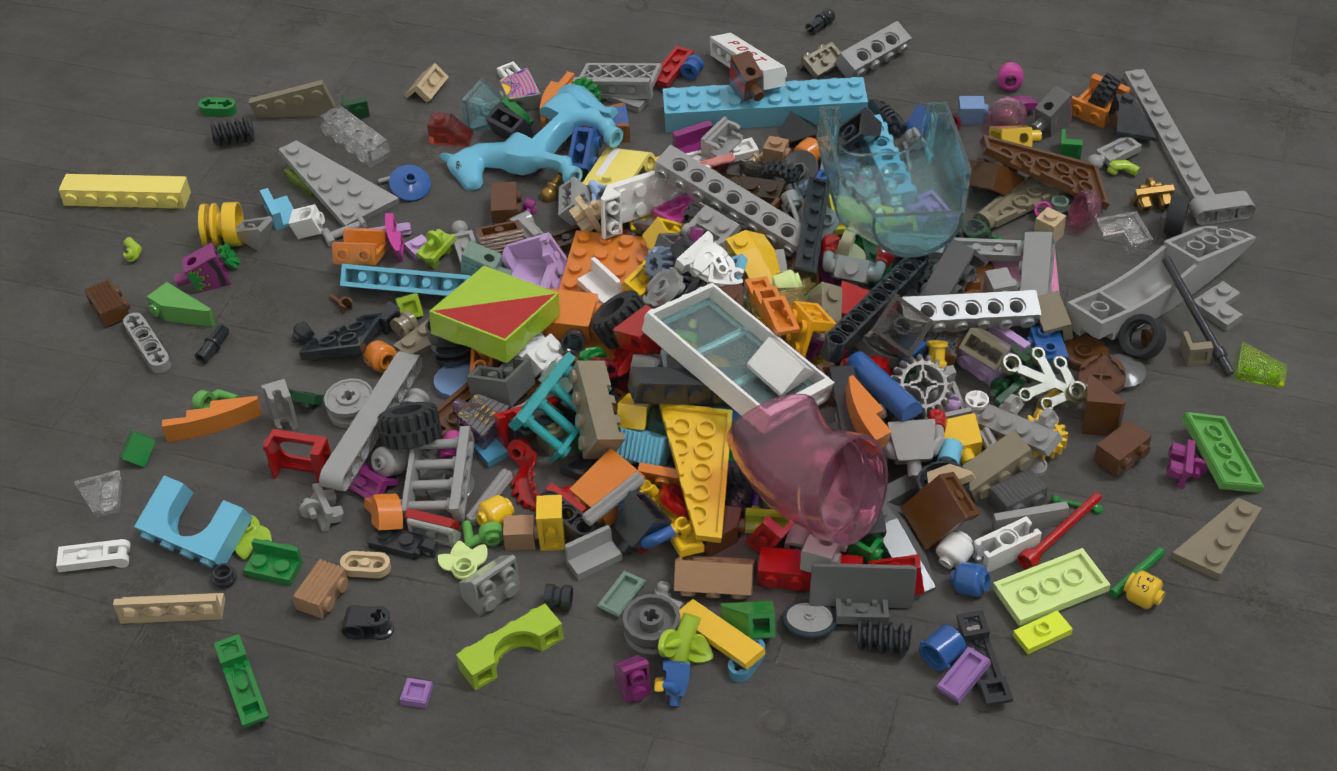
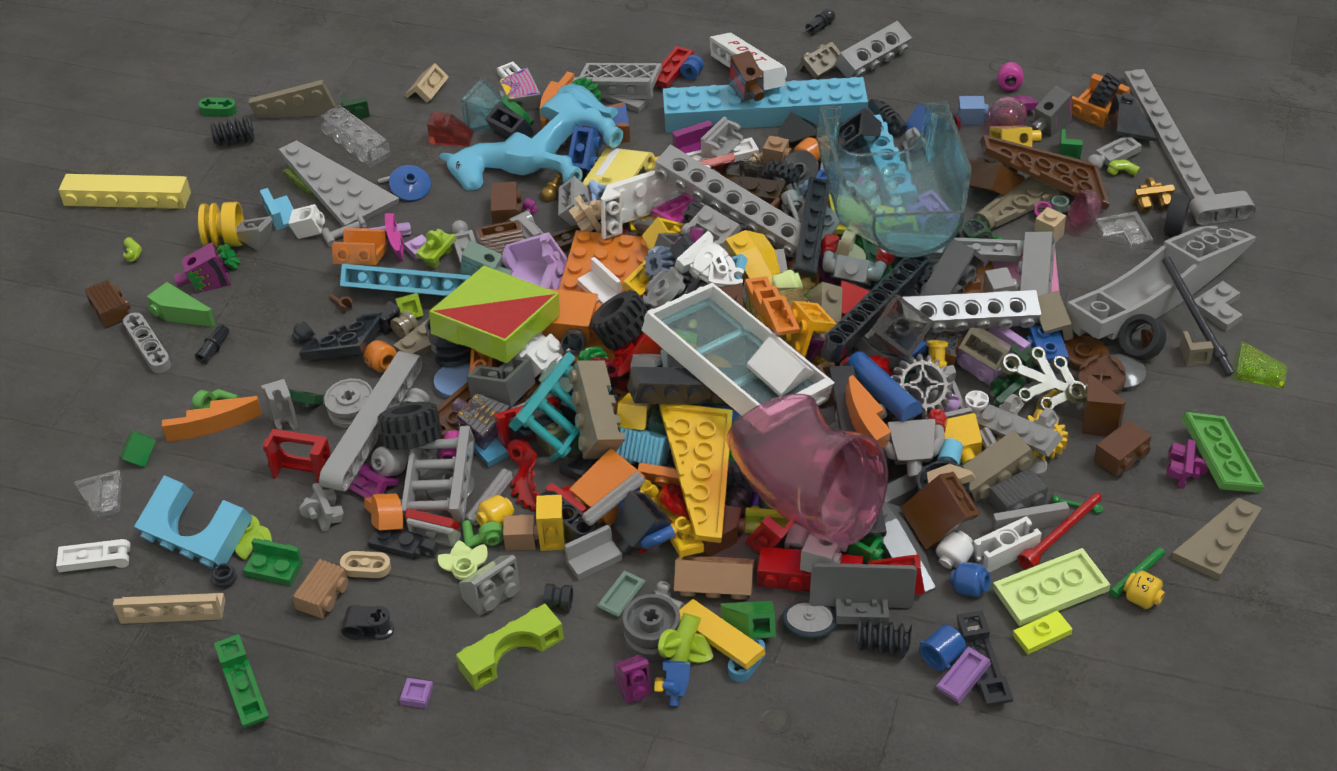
red torso [613,305,662,355] -> none

